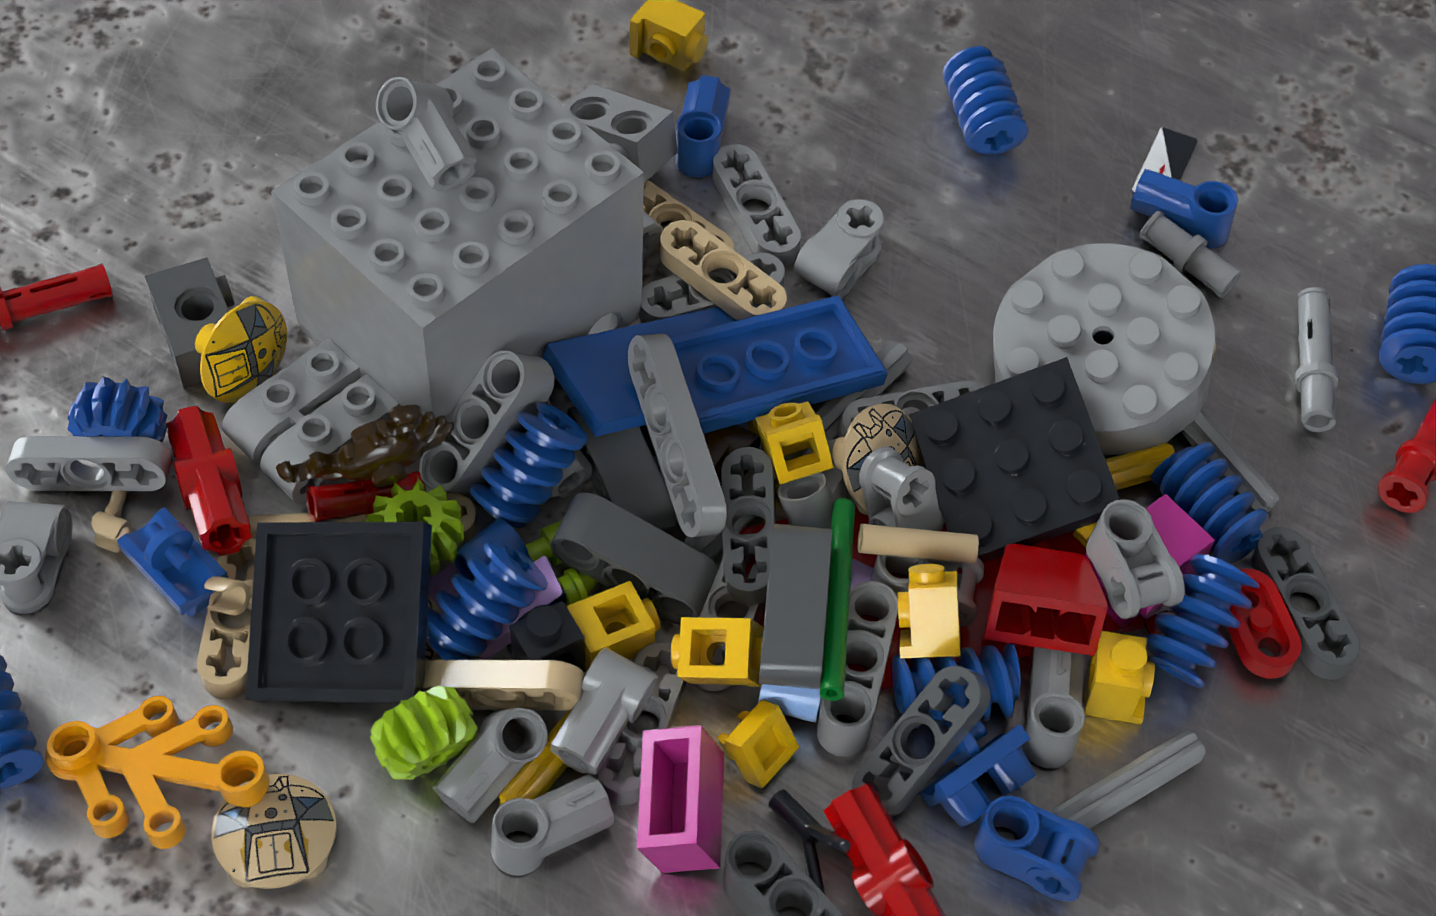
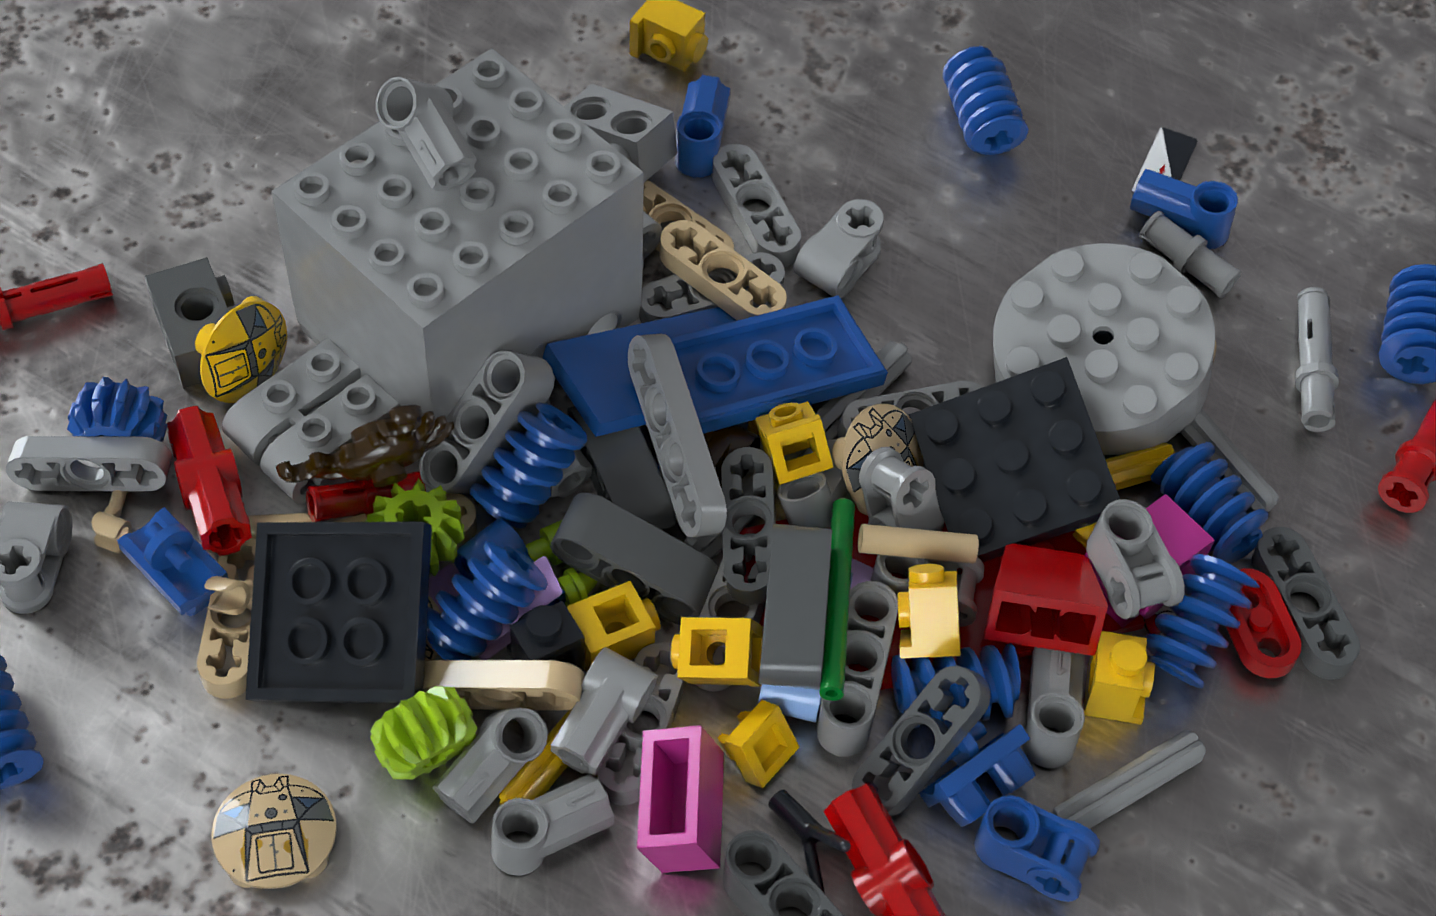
light orange plant [45,696,270,849] -> none

